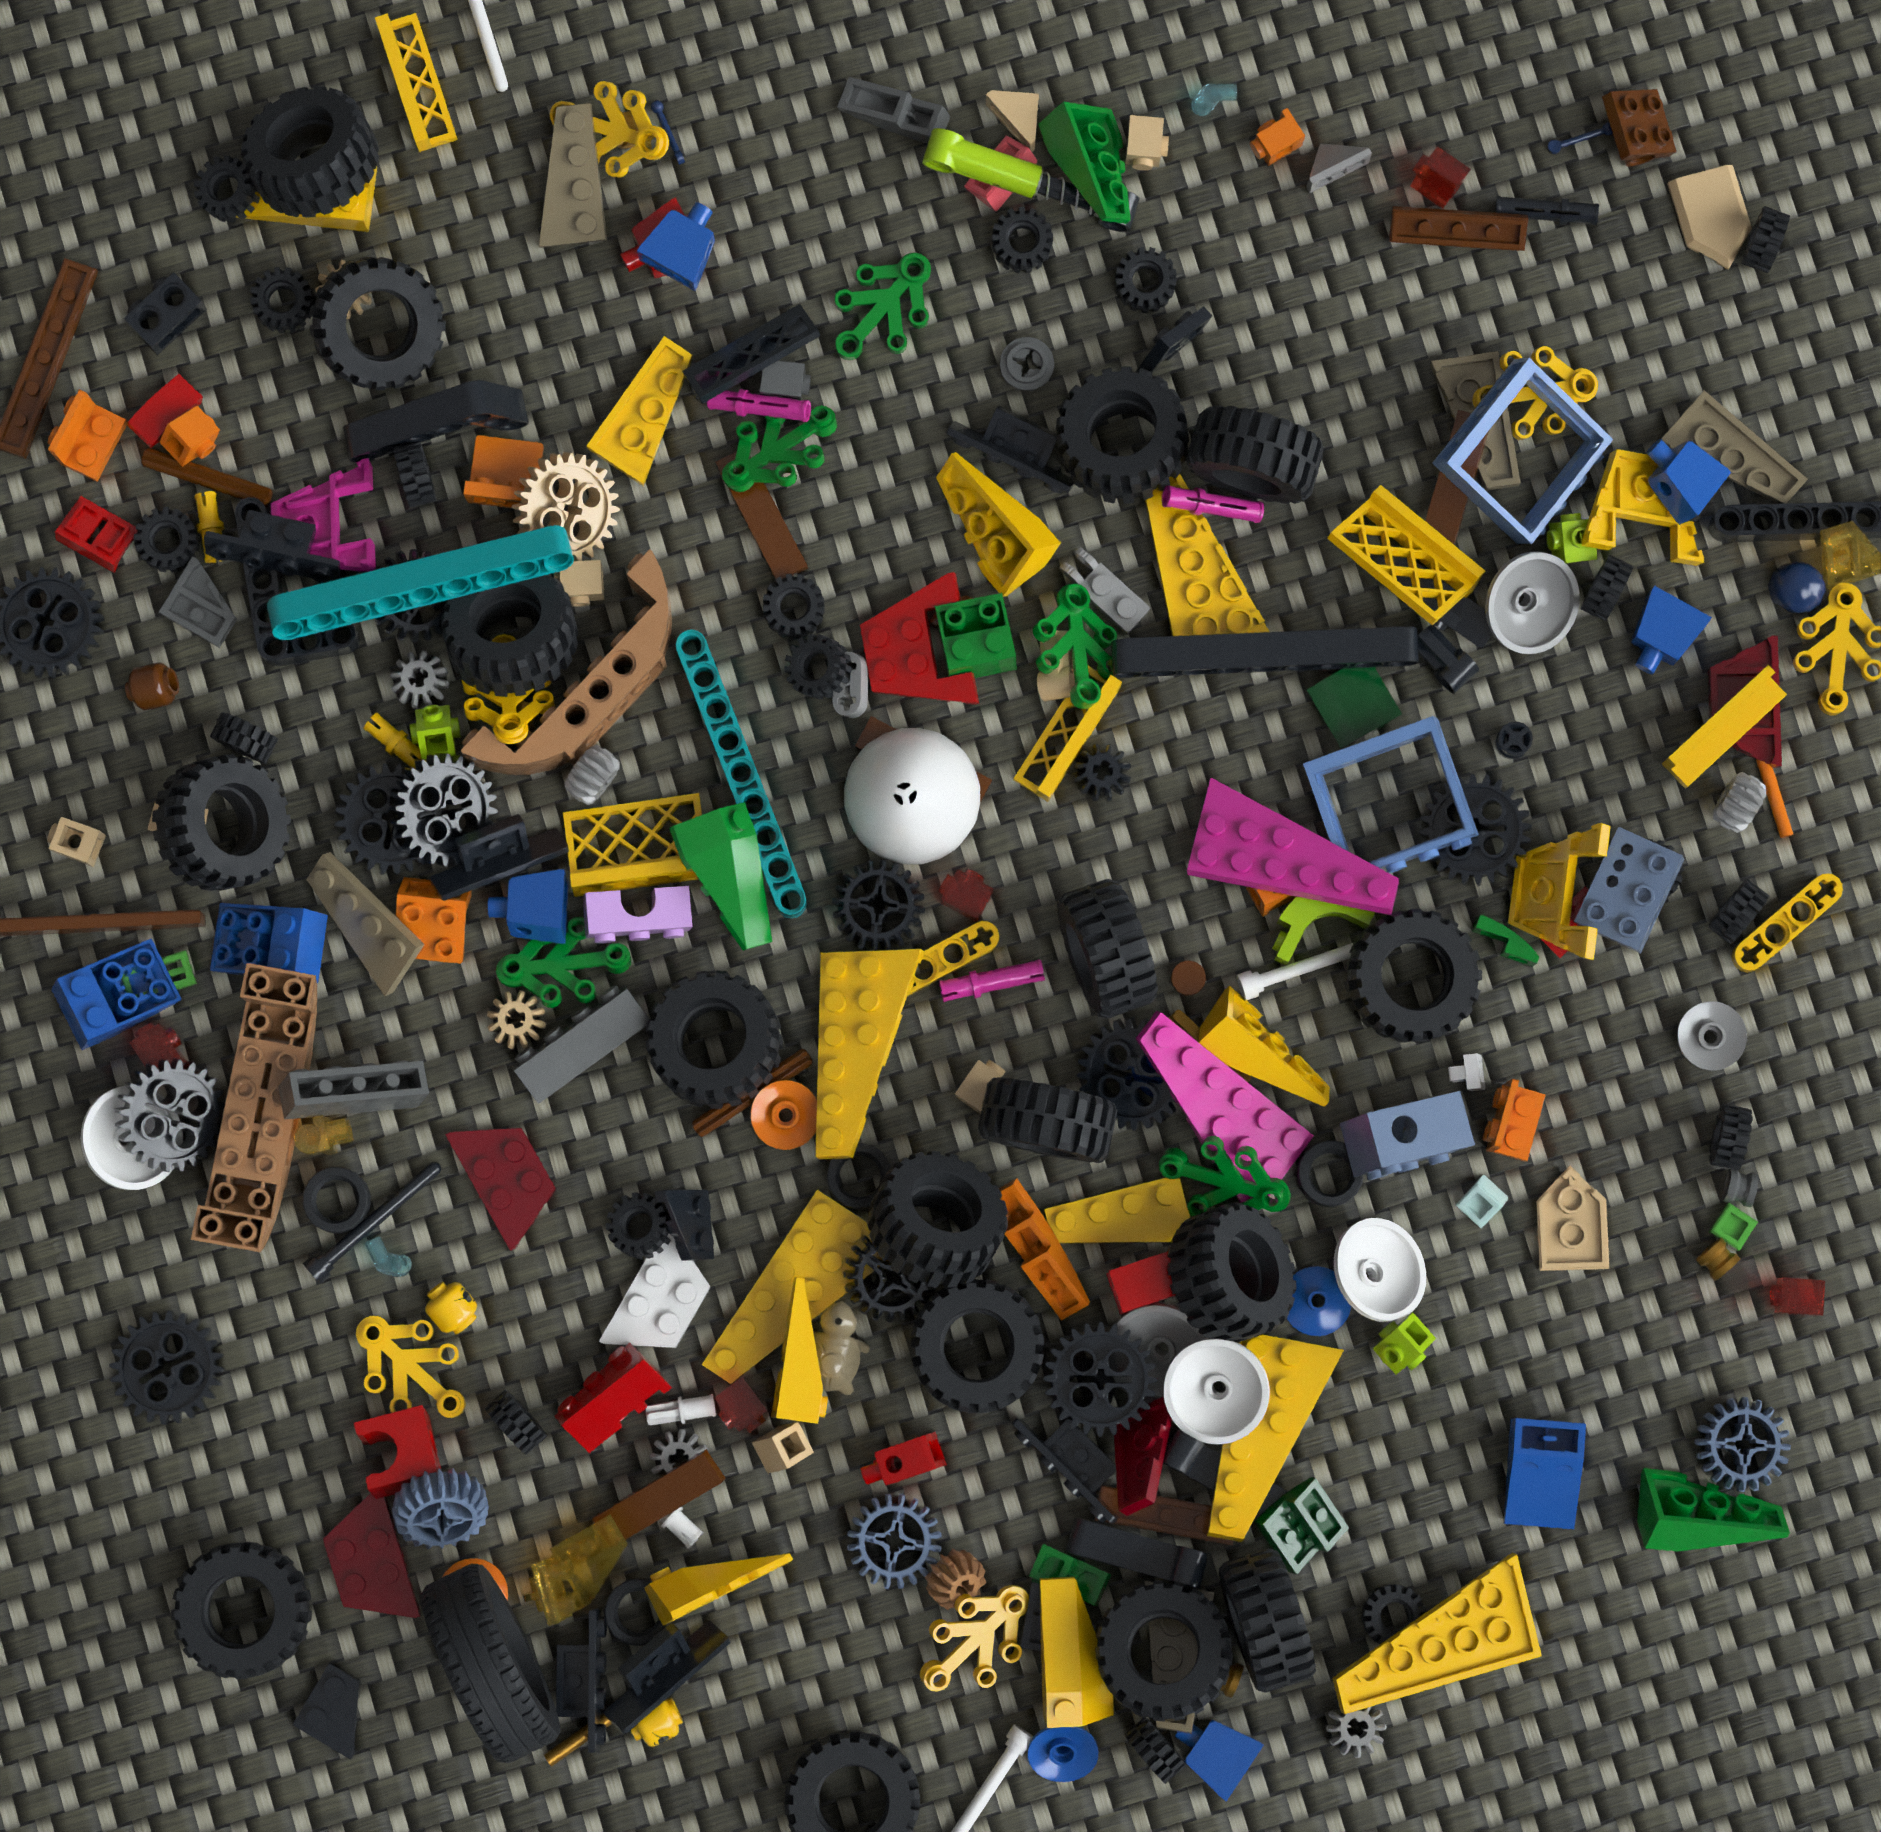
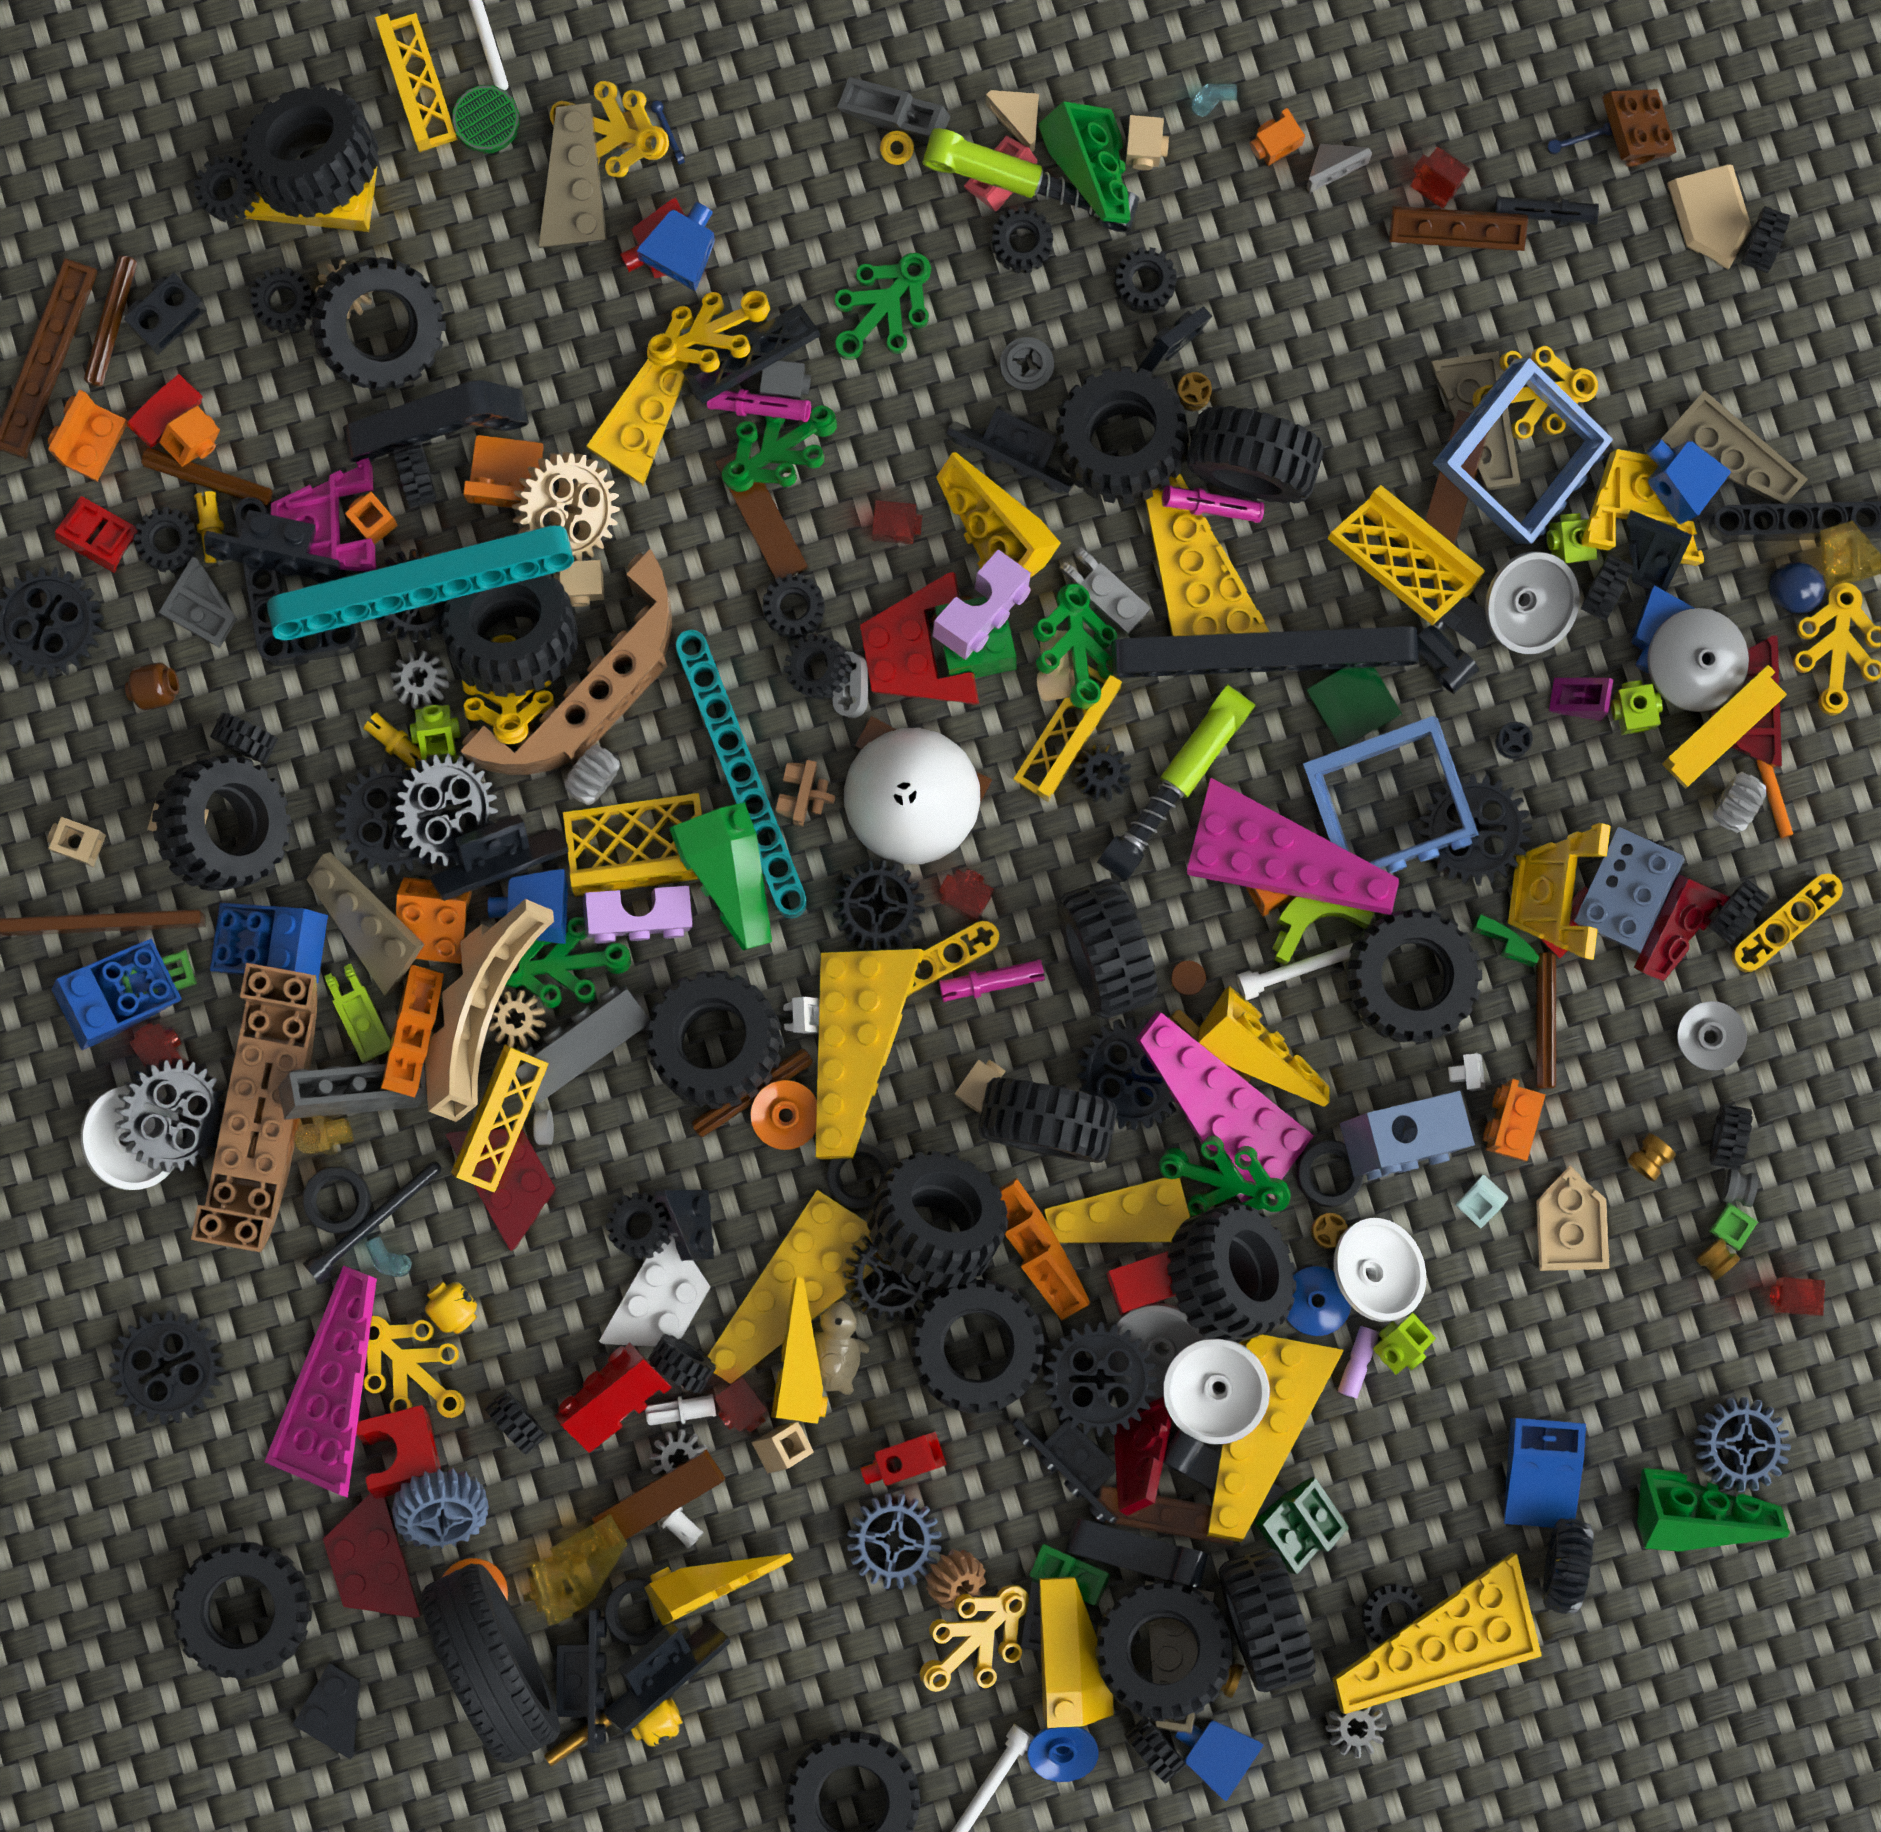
none -> reddish brown axle [84,255,137,386]
none -> dark pink wing [264,1265,377,1497]
none -> lime hinge [324,963,391,1064]
none -> orange brick [345,491,398,545]
none -> orange slope [381,965,444,1098]
none -> tan arch [425,899,554,1122]
none -> yellow fence [451,1044,549,1193]
none -> tile [452,85,520,153]
none -> light grey tile [533,1110,554,1145]
none -> yellow plant [647,291,770,372]
none -> black tyre [648,1334,716,1393]
none -> medium nougat hips [776,760,835,827]
none -> white tile [783,997,820,1034]
none -> clear red brick [872,500,923,544]
none -> yellow plate [880,131,914,165]
none -> lavender arch [933,550,1031,660]
none -> piece [1097,685,1256,883]
none -> pearl gold wheel [1177,372,1212,412]
none -> pearl gold wheel [1311,1213,1348,1249]
none -> lavender piece [1337,1326,1379,1399]
none -> reddish brown axle [1536,952,1556,1089]
none -> black gear [1542,1518,1594,1614]
none -> magenta slope [1549,678,1613,721]
none -> lime brick [1610,680,1663,735]
none -> black wing [1627,510,1692,592]
none -> pearl gold wheel [1627,1133,1676,1182]
none -> dark red wing [1633,874,1730,981]
none -> light grey dish [1648,608,1749,712]

